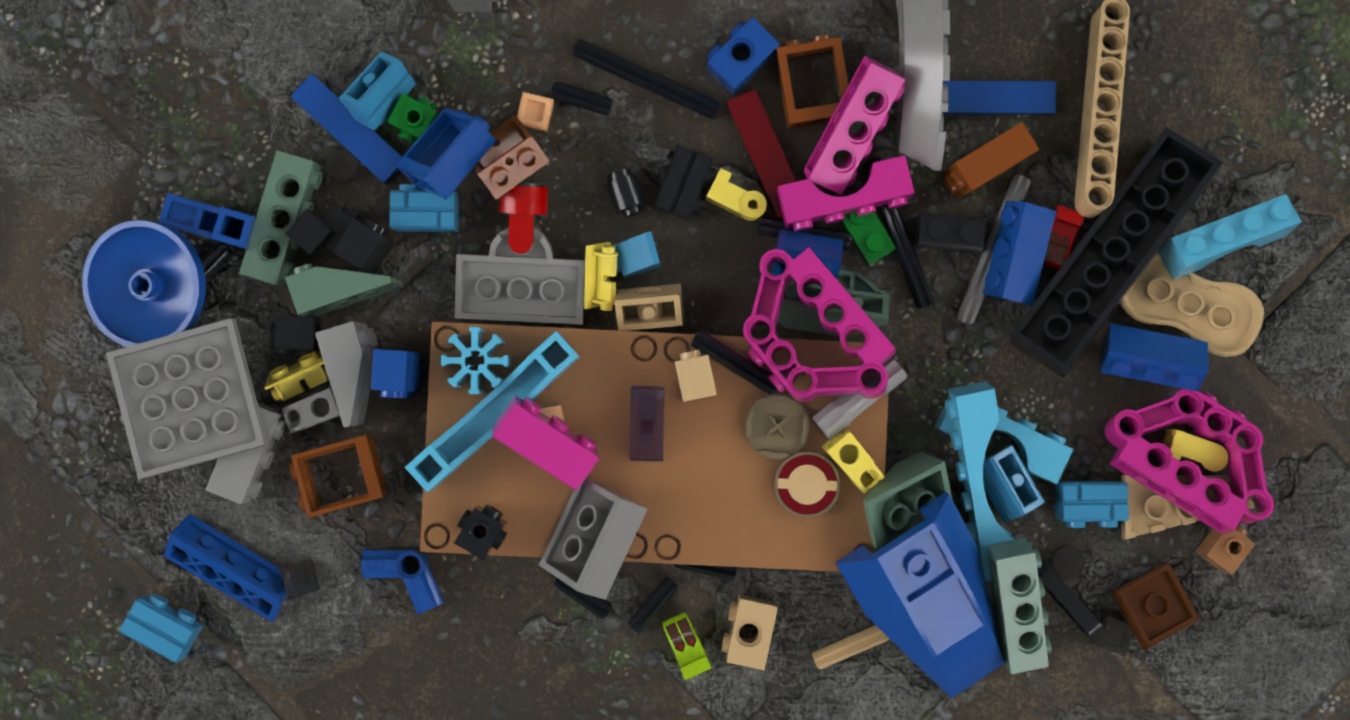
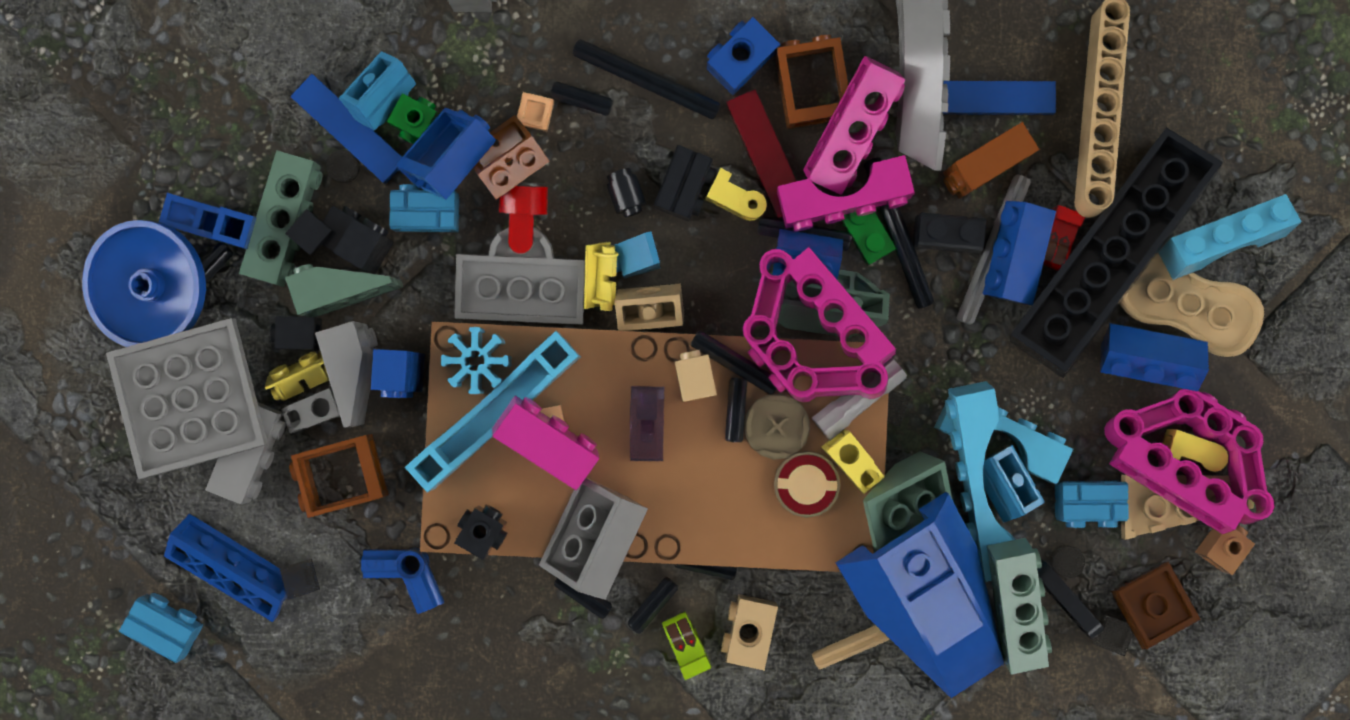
none -> black axle [725,378,747,443]

